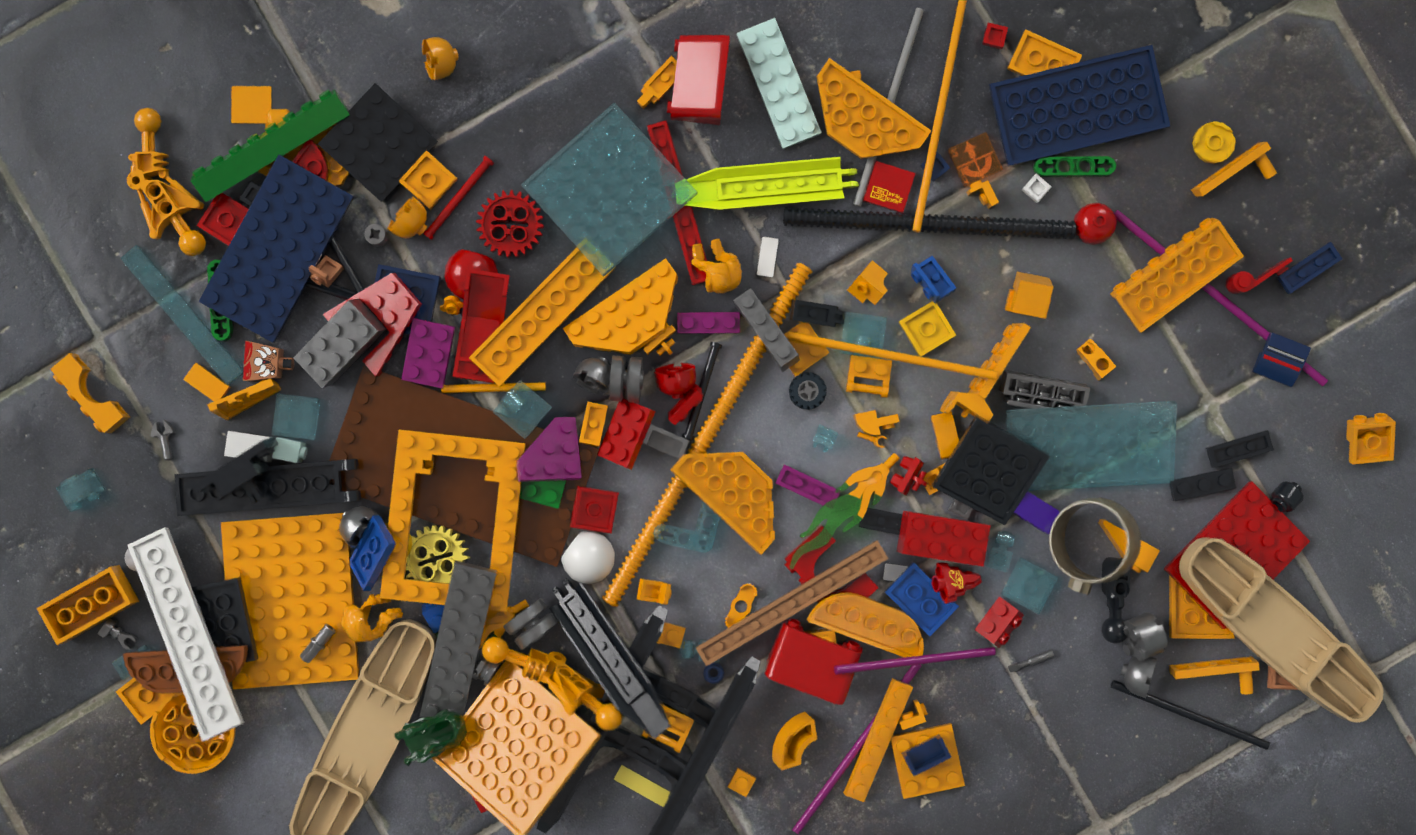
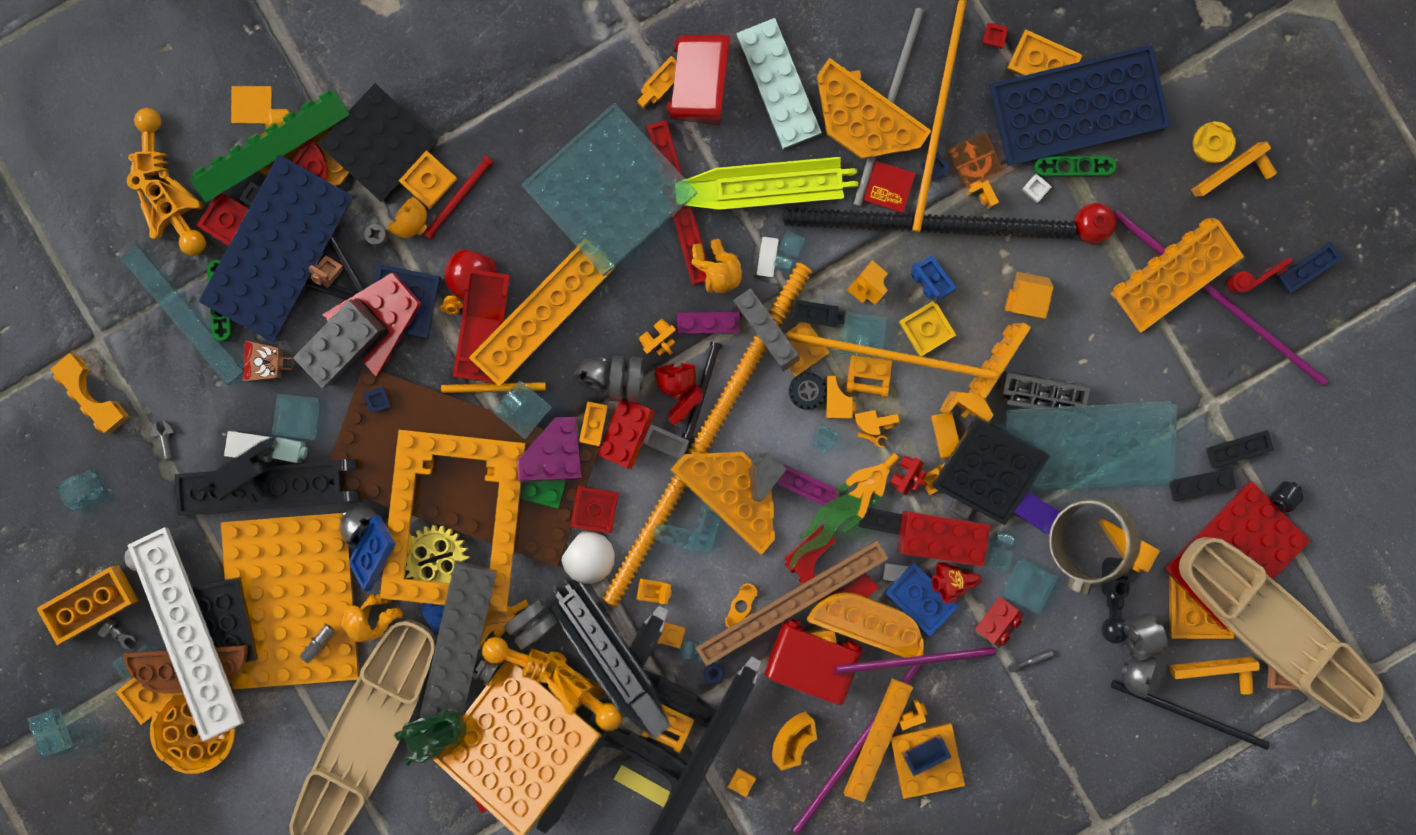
light orange tile [183,363,231,401] -> none
light orange wing [207,378,281,420] -> none
magenta plate [401,318,455,388] -> none
light orange cylinder [422,37,459,80] -> none
red gear [476,190,544,258] -> none
light orange plate [563,258,678,355] -> none
light orange leg [1076,339,1117,381] -> none
dark blue slope [1252,332,1311,387] -> none
light orange plate [1346,413,1396,465] -> none
none -> clear light blue plate [27,707,73,758]
none -> dark blue plate [364,386,391,413]
none -> flat silver slope [749,453,787,502]
none -> clear light blue plate [773,230,805,272]
none -> light orange arch [826,376,856,419]

